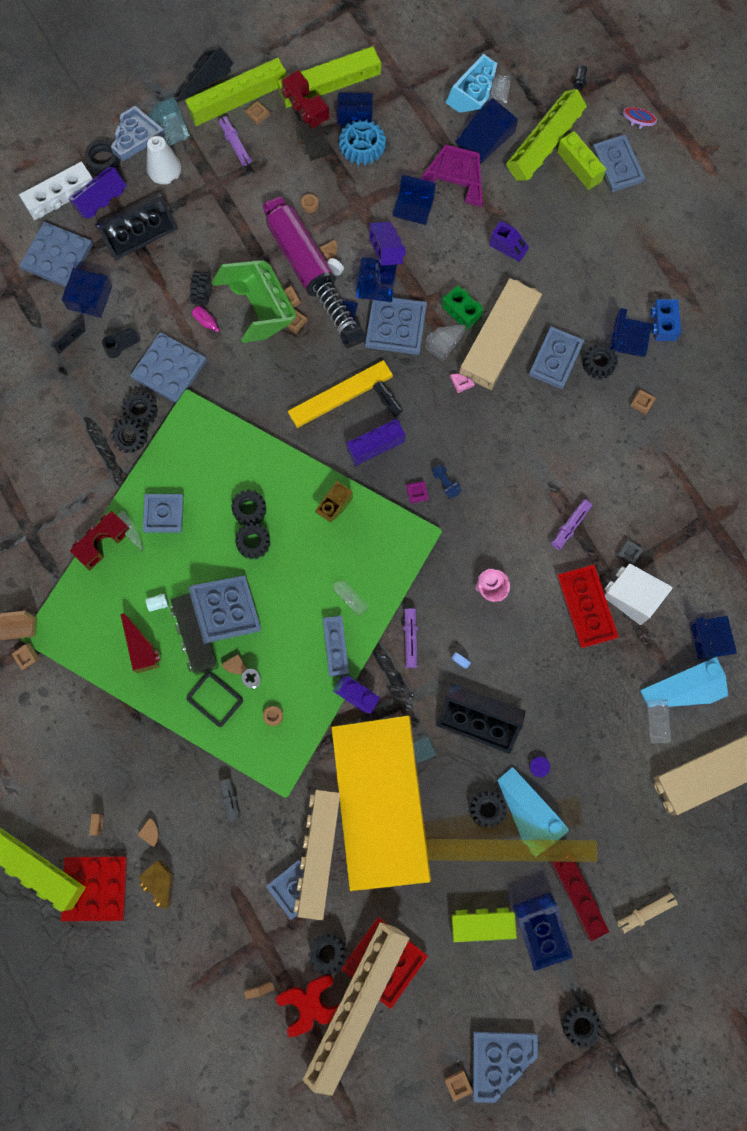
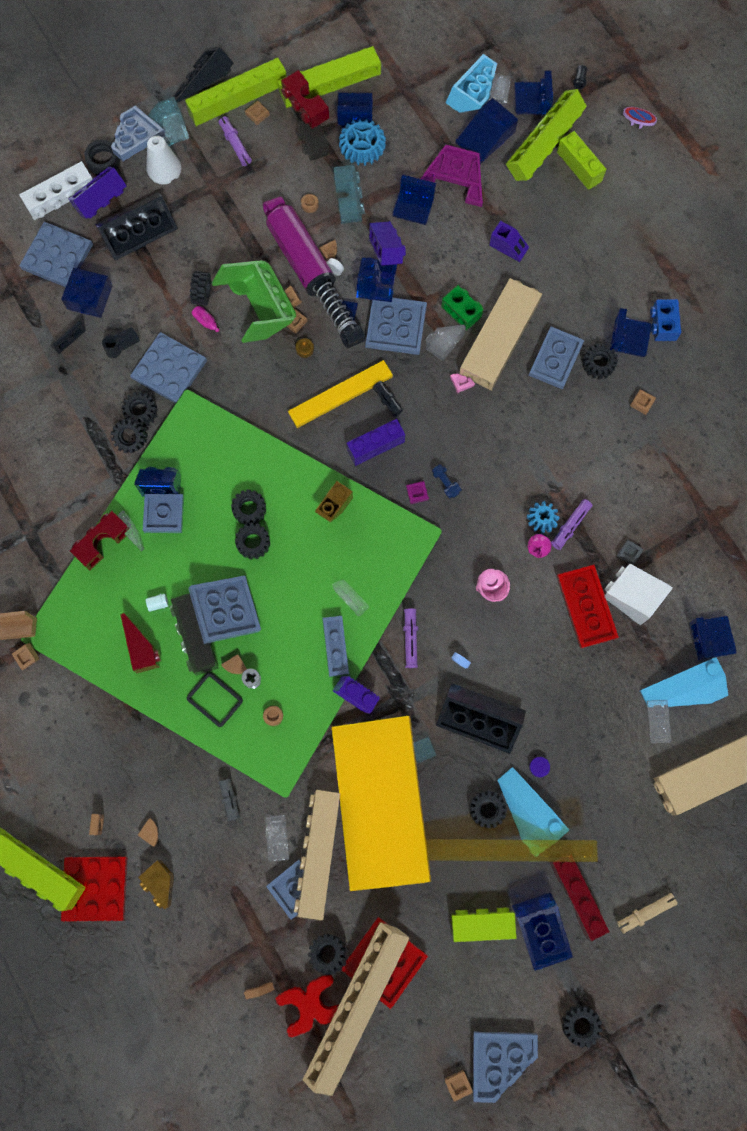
sand blue plate [592,135,645,192] -> none
none -> clear blue slope [134,467,181,497]
none -> clear slope [265,815,289,862]
none -> pearl gold tile [295,338,314,358]
none -> clear light blue arch [333,165,365,224]
none -> clear blue bracket [514,71,553,114]
none -> dark azure gear [527,501,560,534]
none -> dark pink piece [527,534,552,558]

